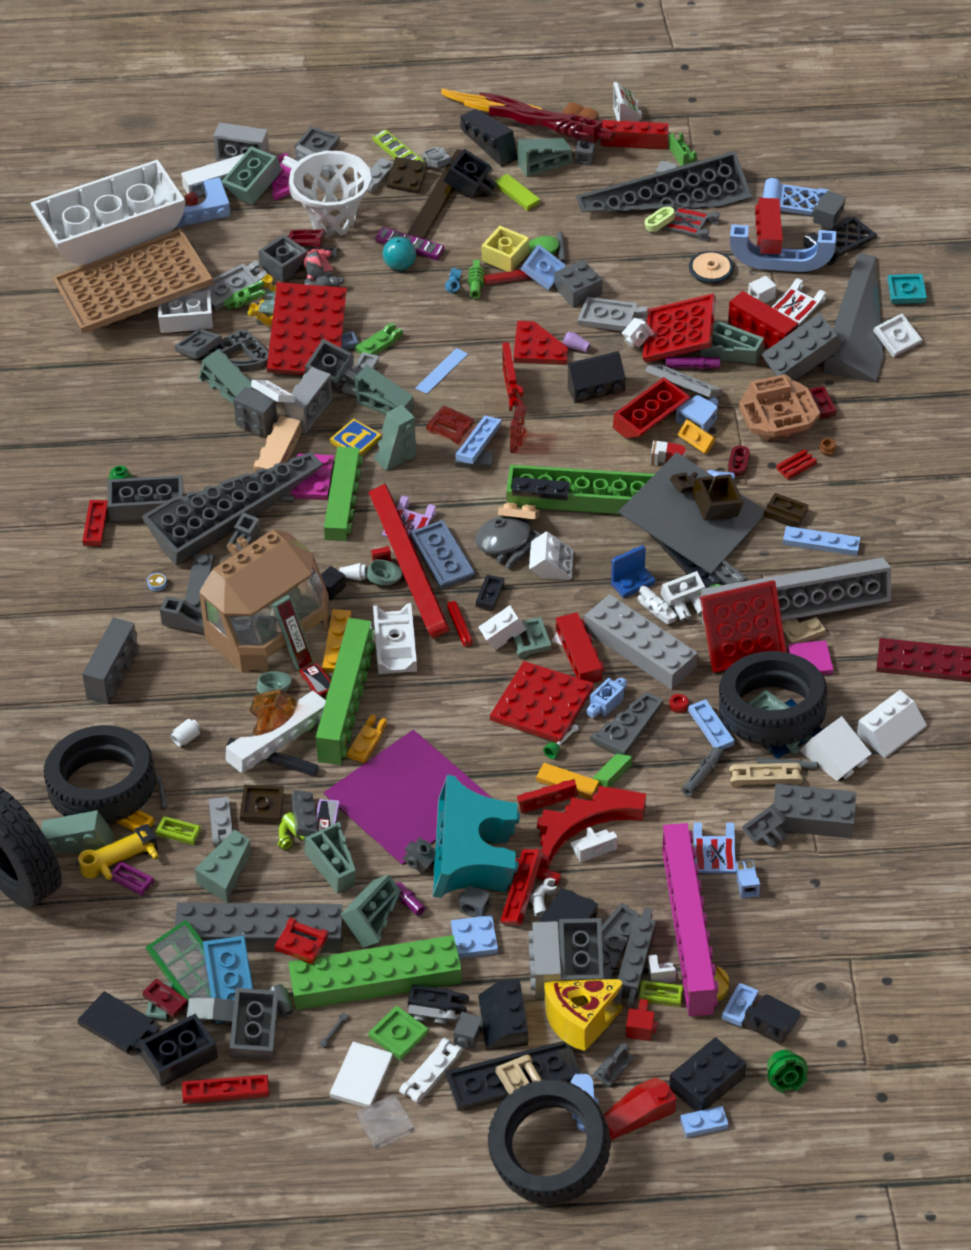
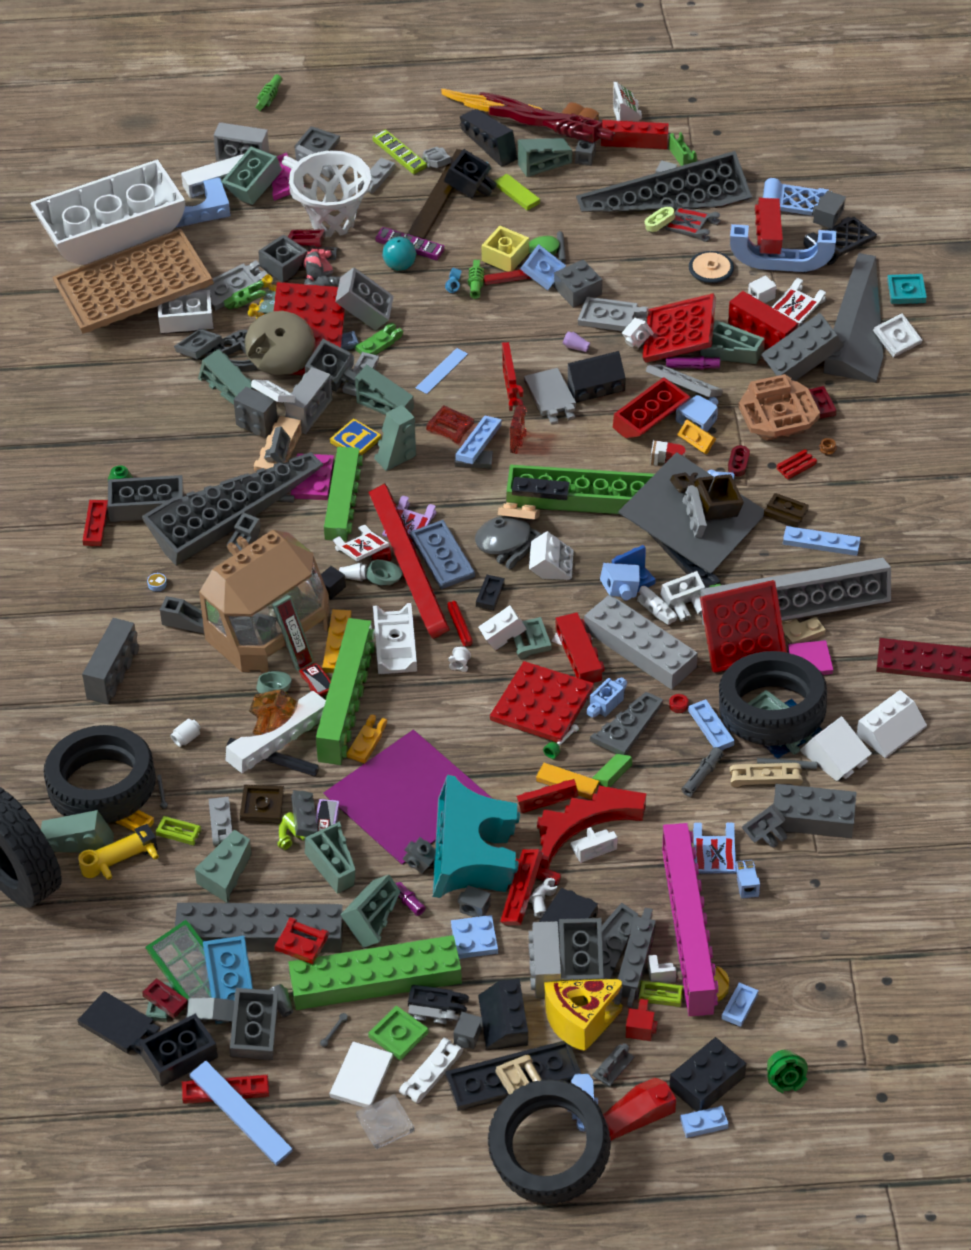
magenta tile [111,861,154,896] -> none
clear red hinge [184,192,199,206] -> none
dark grey plate [185,553,214,610] -> none
dark brown plate [386,156,428,194] -> none
red plate [513,321,568,365] -> none
dark grey plate [713,560,747,585] -> none
black bracket [744,994,801,1044] -> none
none -> light blue tile [190,1061,293,1165]
none -> dark tan piece [245,311,316,375]
none -> bright green hinge [255,74,283,111]
none -> dark grey hinge [264,426,291,464]
none -> white flag [333,524,389,561]
none -> light grey brick [335,267,394,330]
none -> white brick [448,647,471,672]
none -> light grey tile [524,368,576,425]
none -> light blue torso [600,563,640,600]
none -> light grey plate [682,485,707,538]

